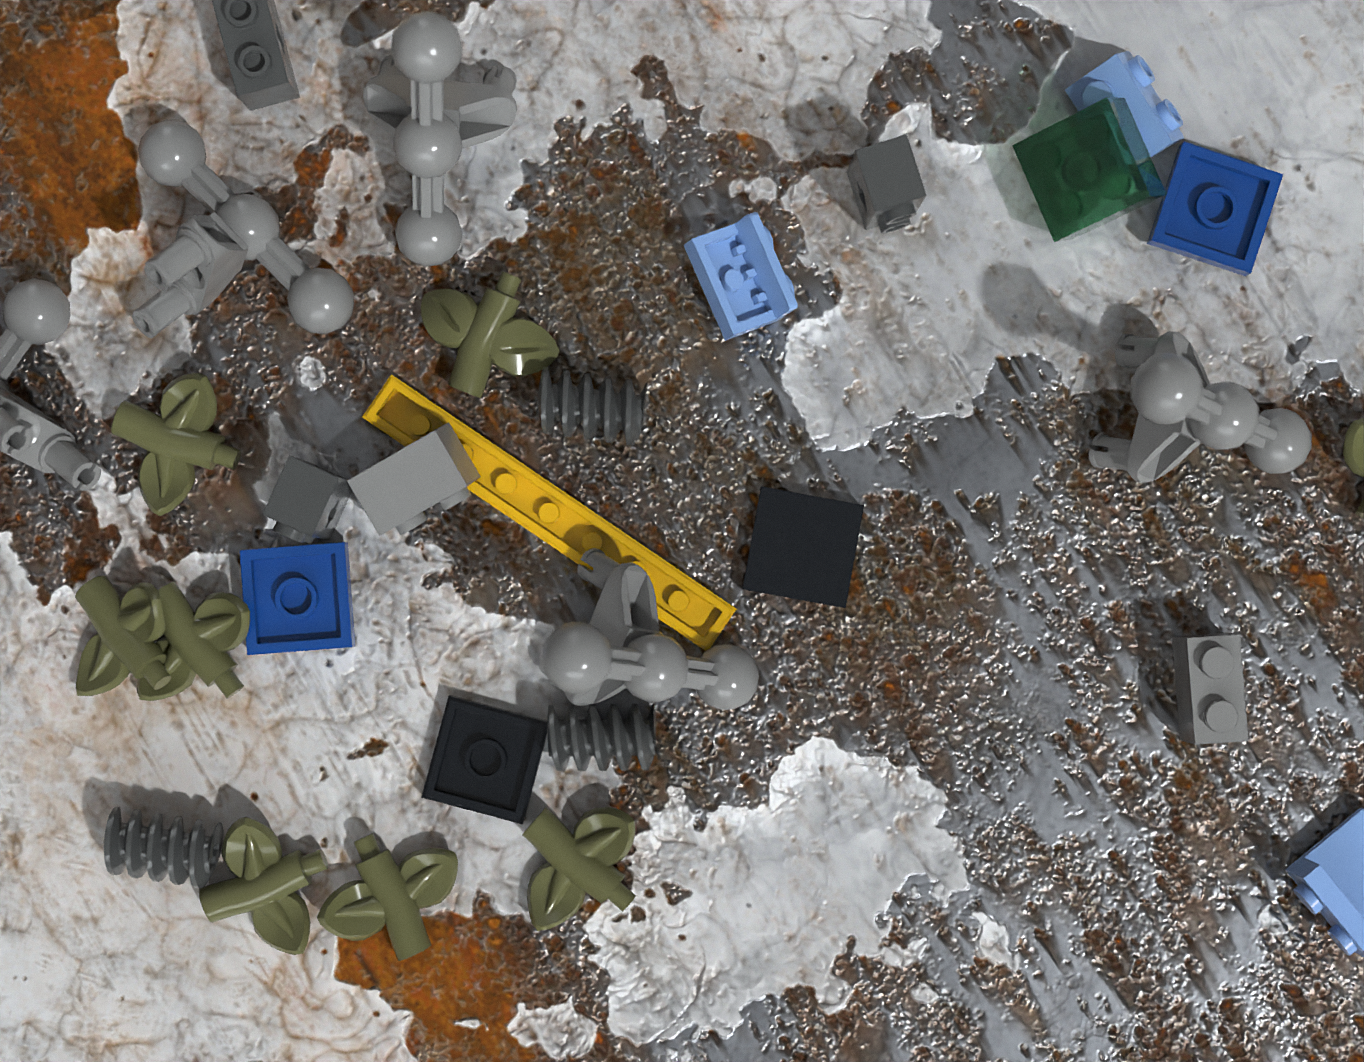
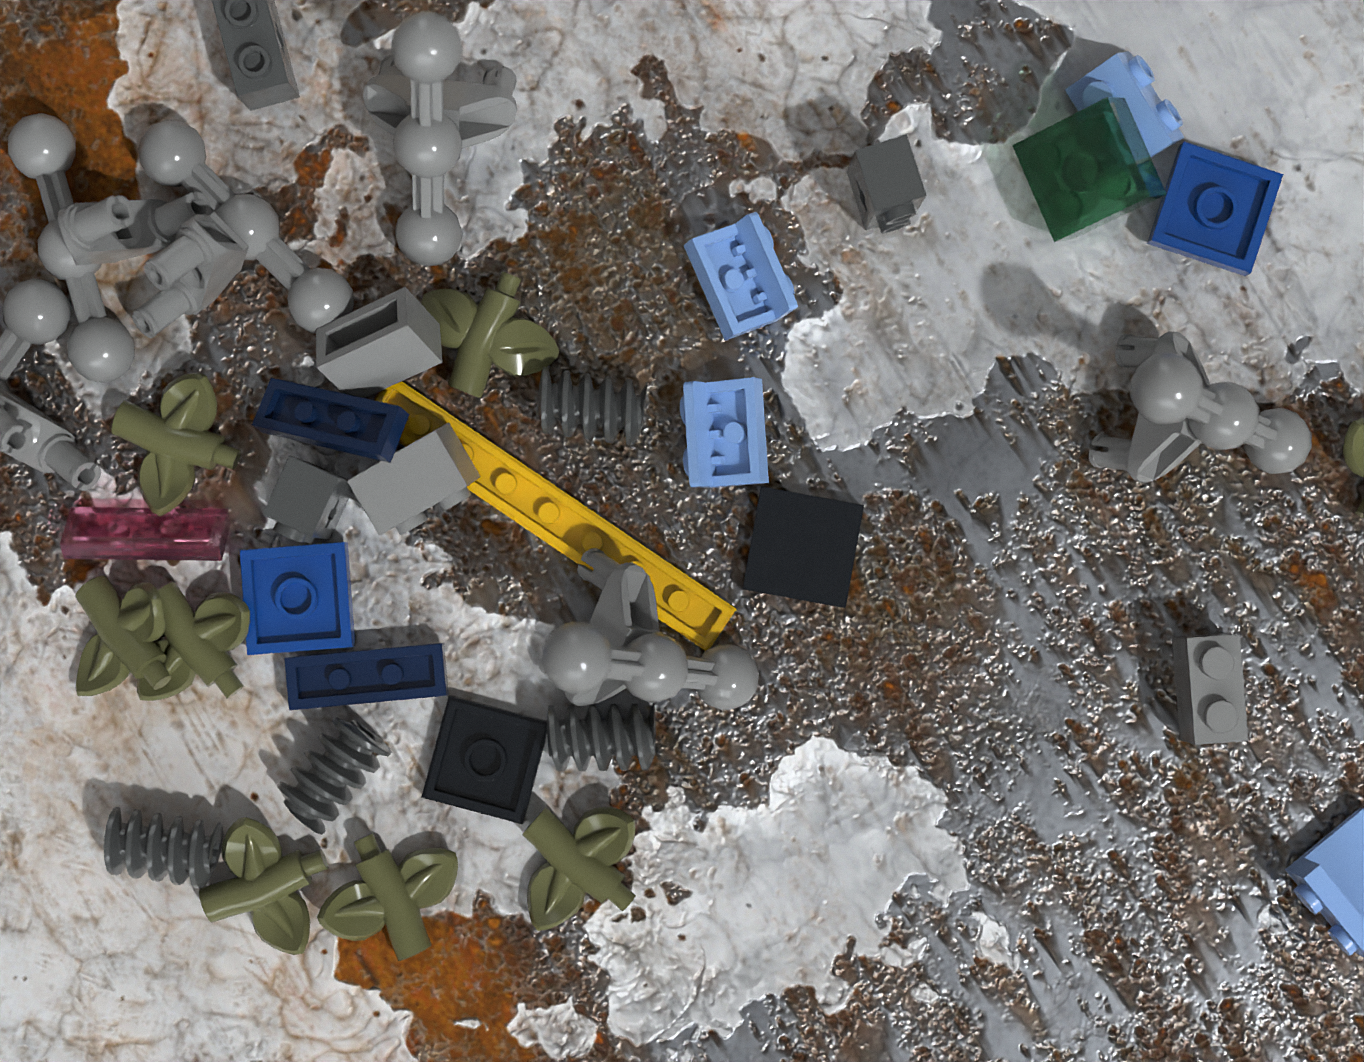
none -> light grey connector [8,113,212,383]
none -> clear pink plate [60,507,231,561]
none -> dark blue plate [252,378,409,463]
none -> dark grey piece [277,717,392,835]
none -> dark blue plate [284,643,449,710]
none -> light grey piece [316,287,442,398]
none -> light blue bracket [680,377,769,488]

